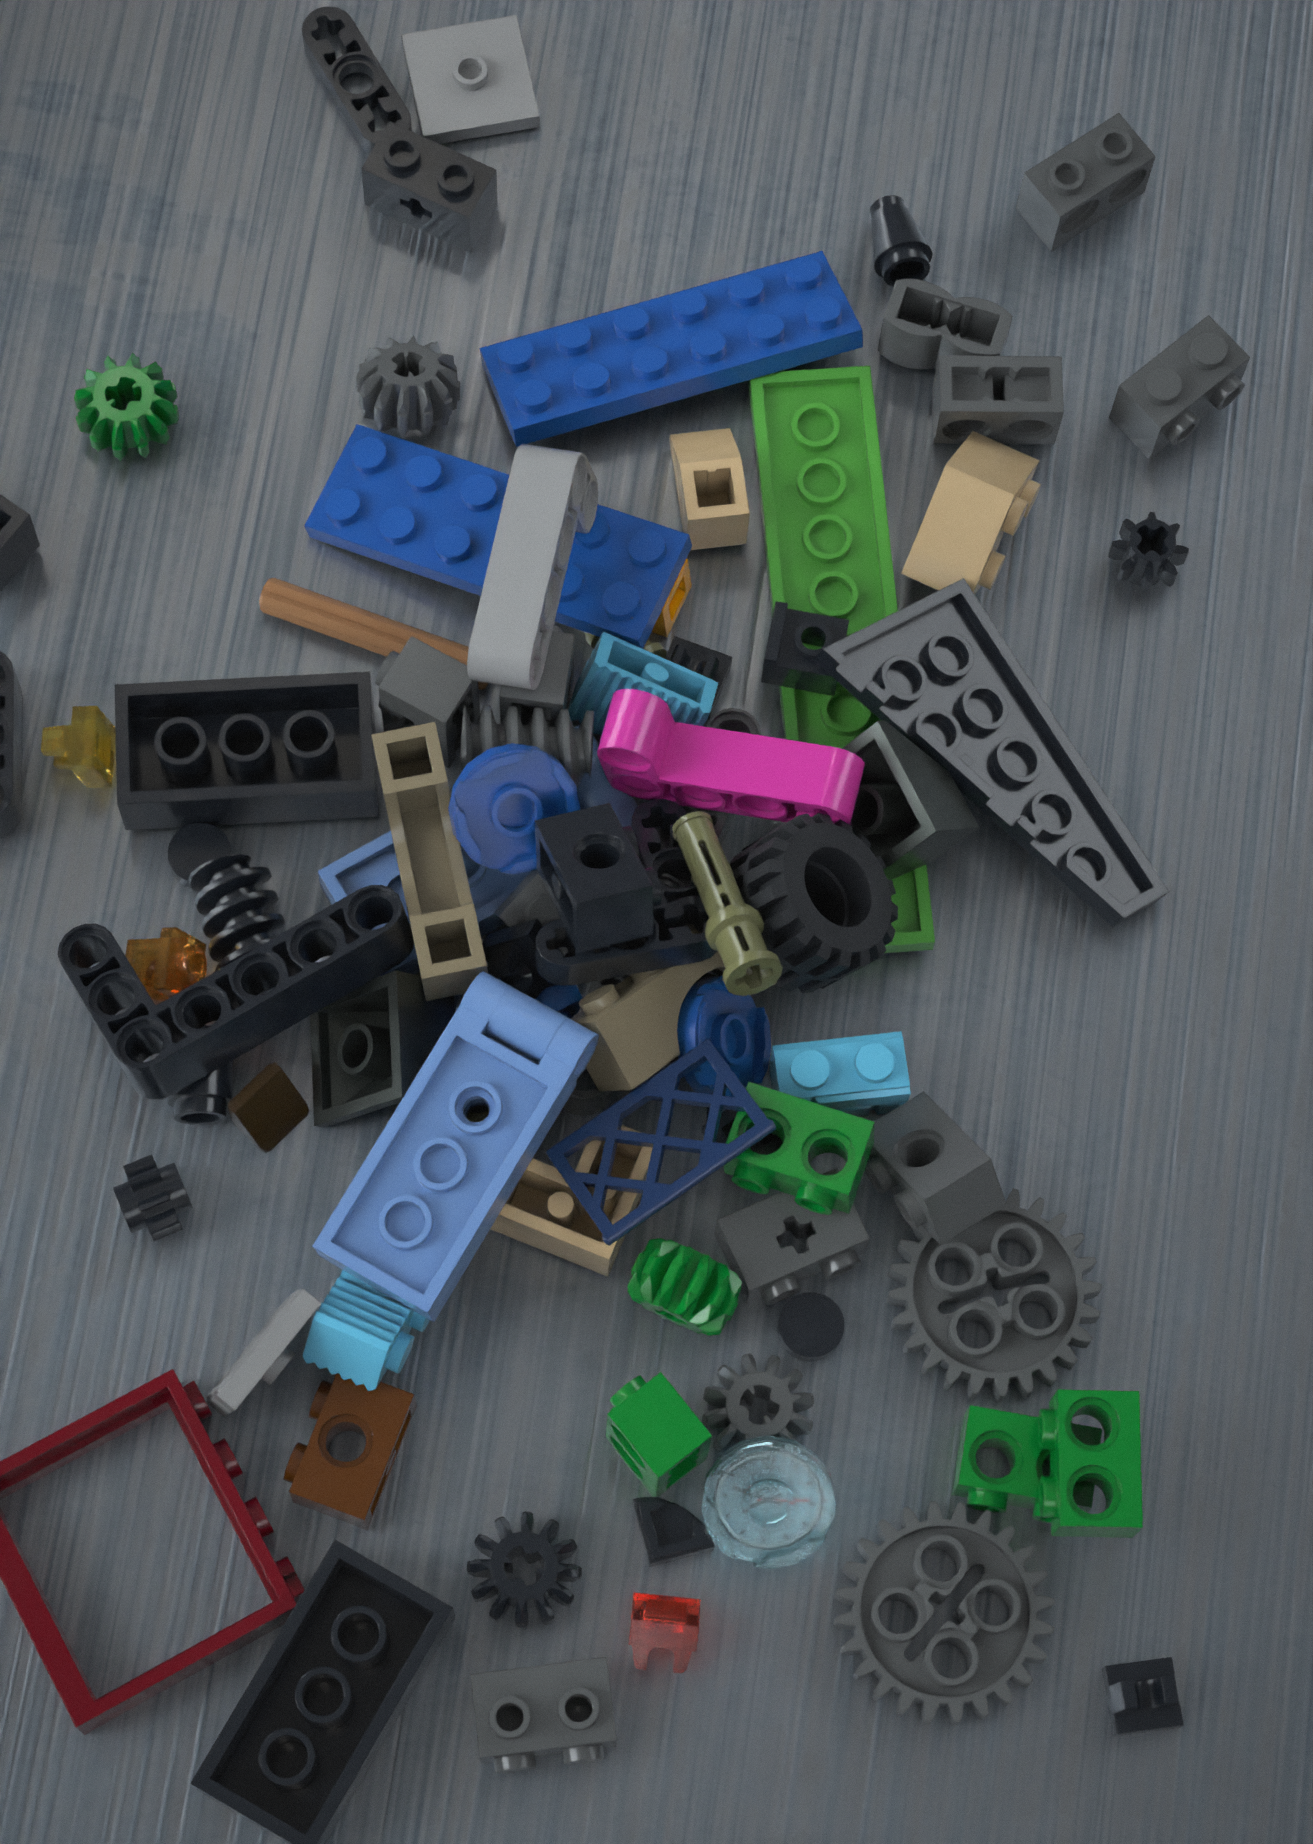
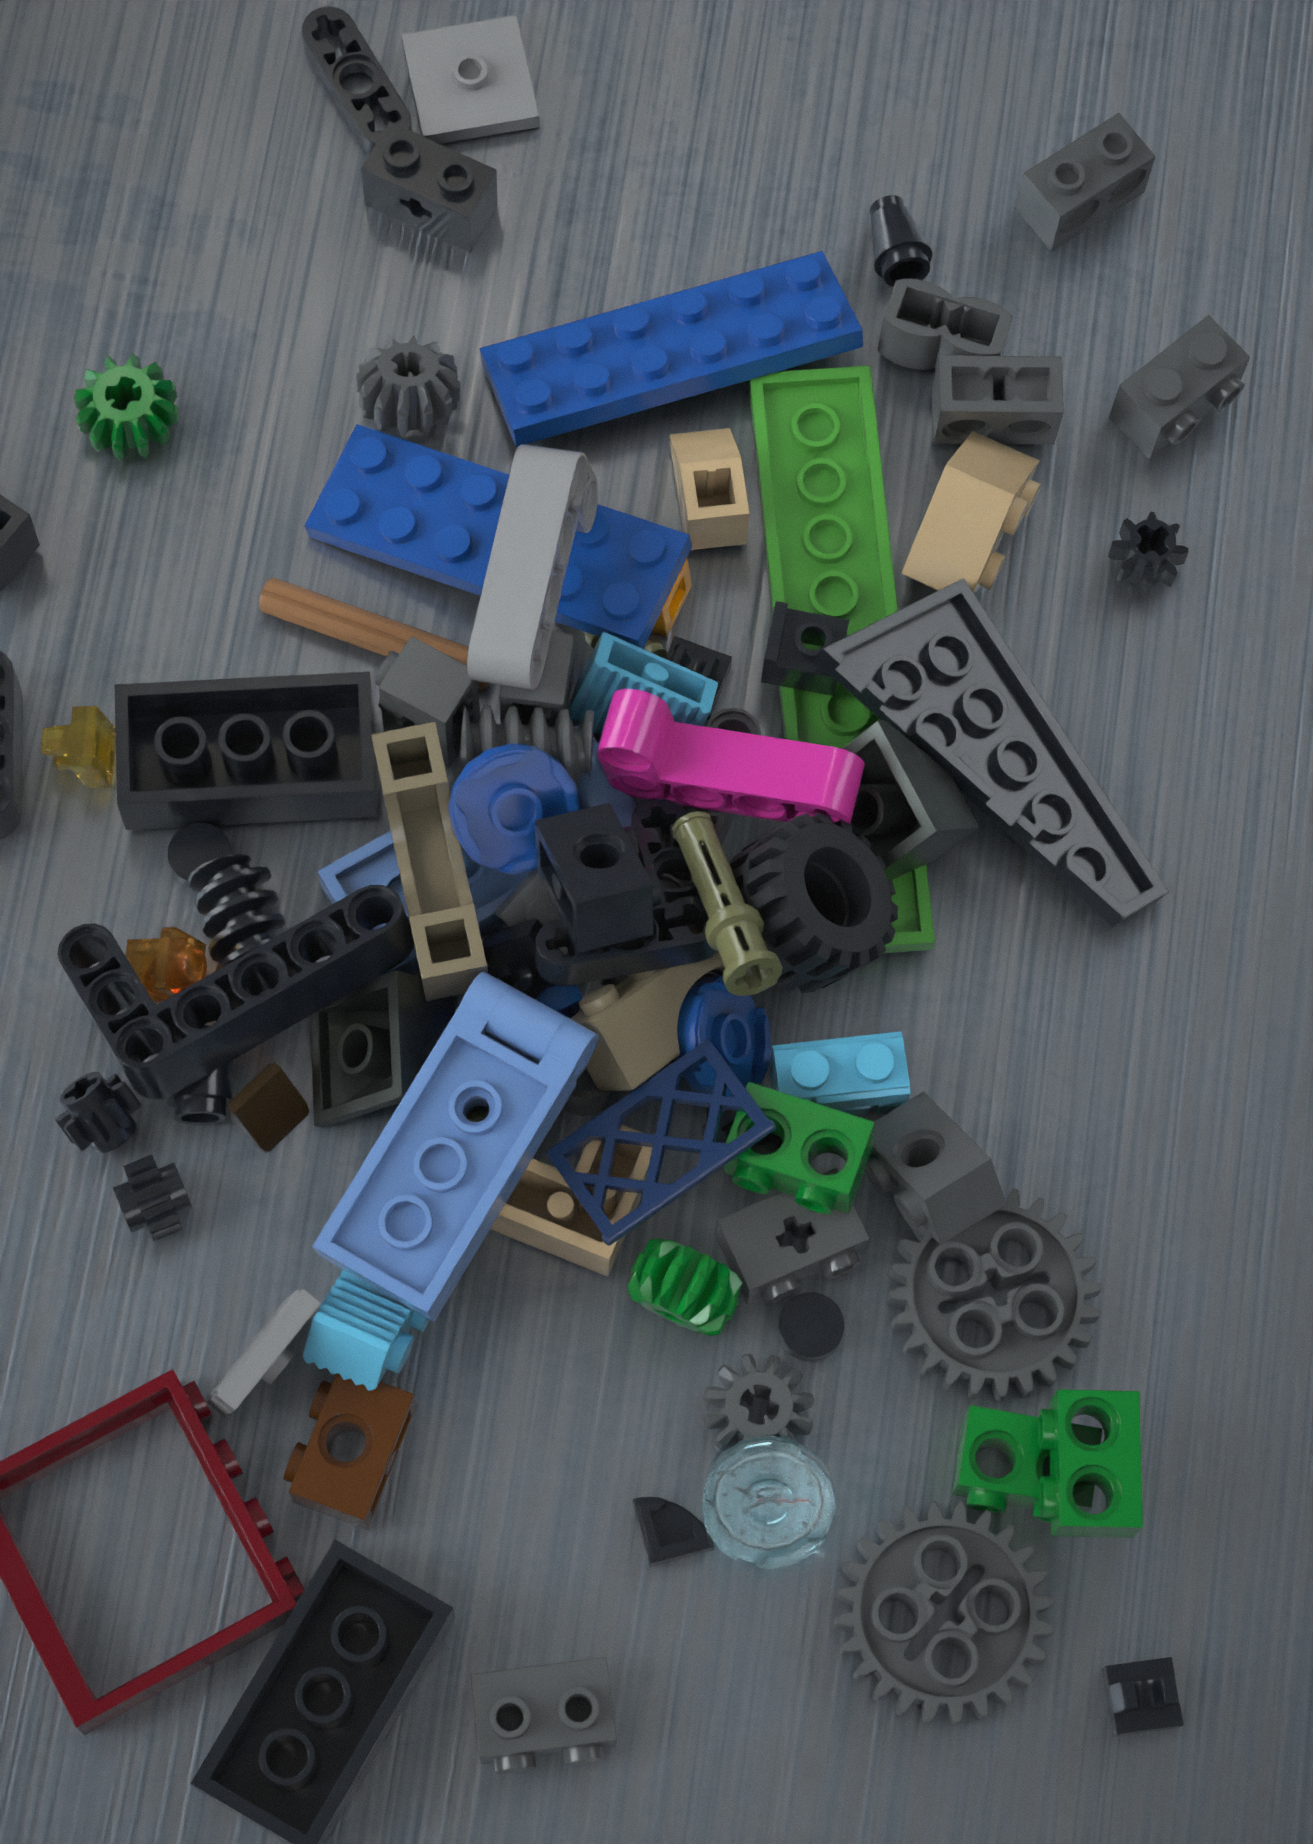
black gear [467,1511,582,1630] -> none
green brick [606,1372,712,1497] -> none
clear red tile [629,1592,701,1673] -> none
none -> black gear [55,1072,142,1153]

